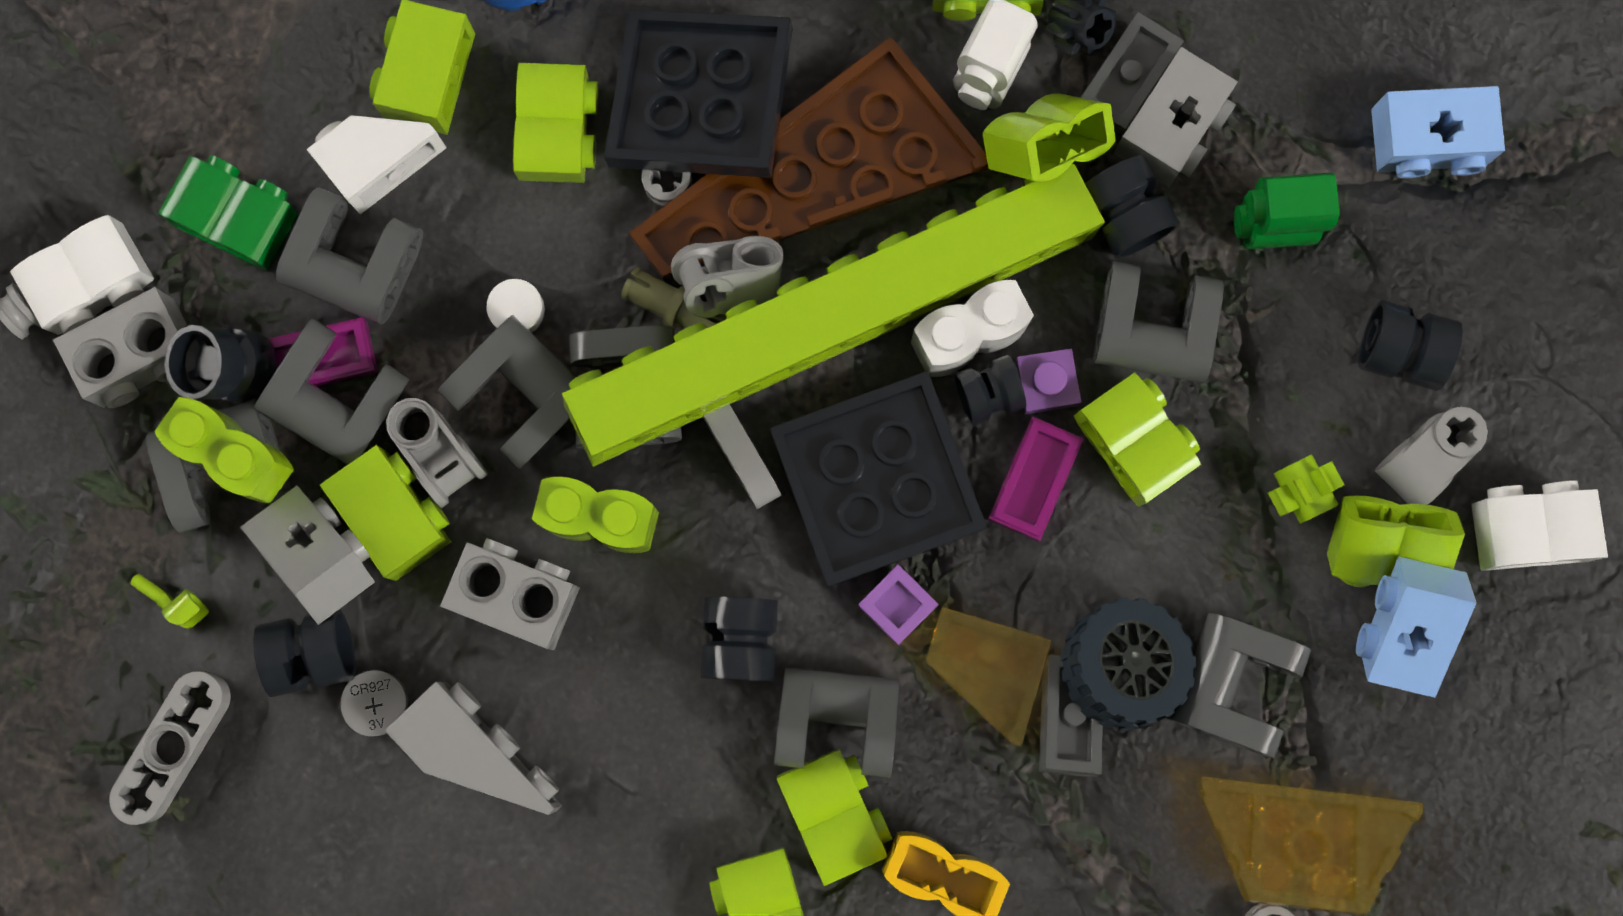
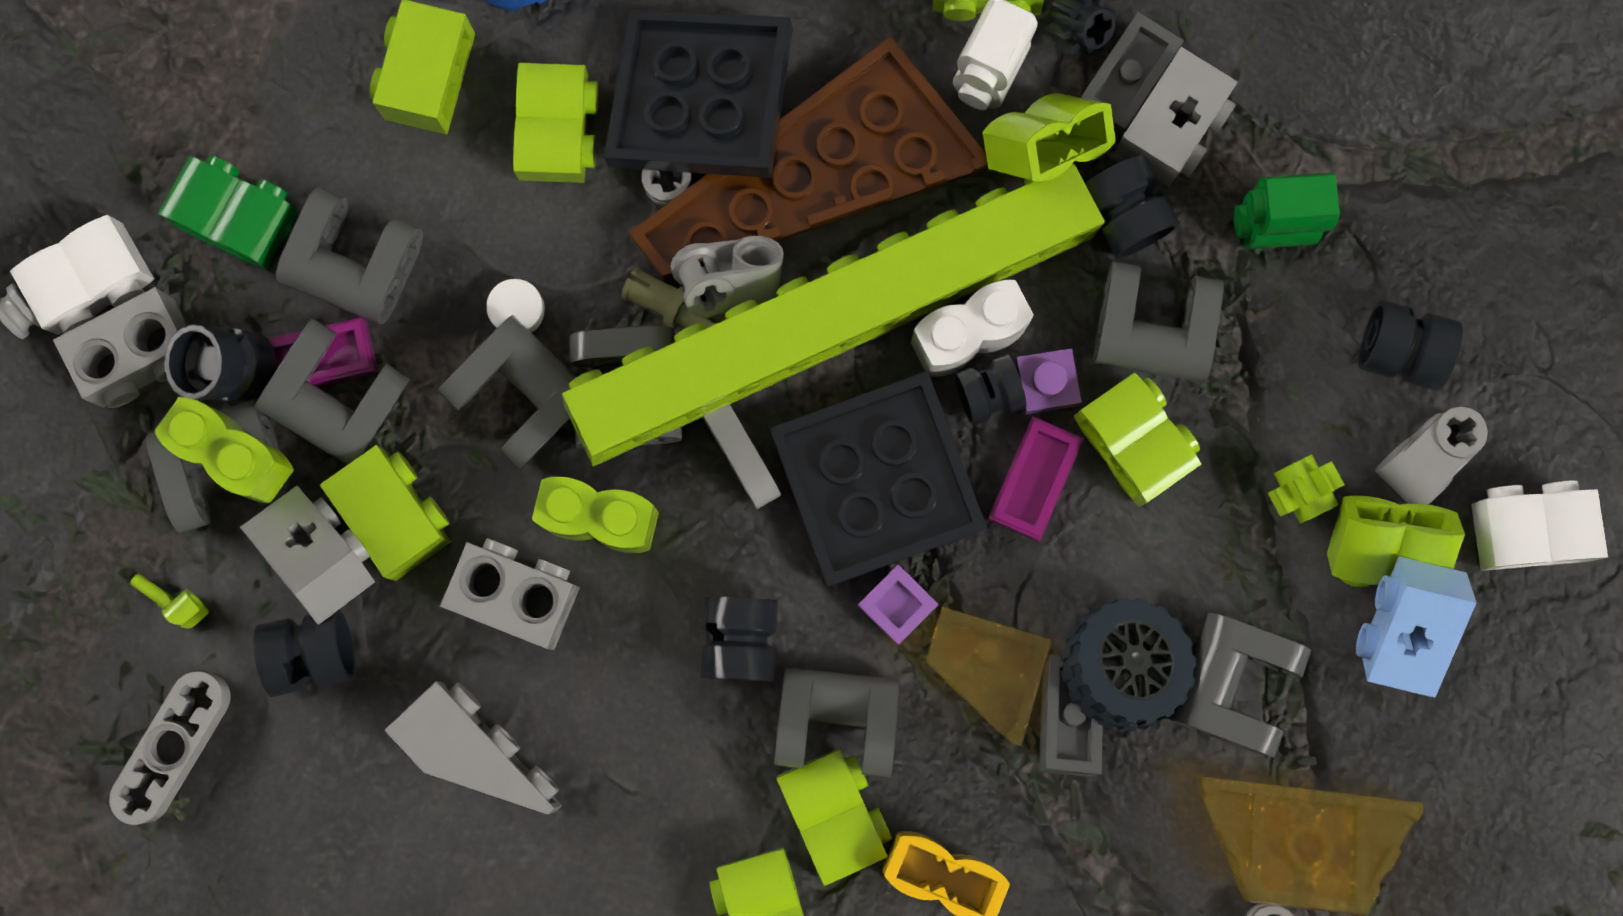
white slope [307,115,446,214] -> none
light grey piece [341,671,408,736] -> none
light grey piece [386,398,488,508] -> none
light blue brick [1371,86,1505,178] -> none

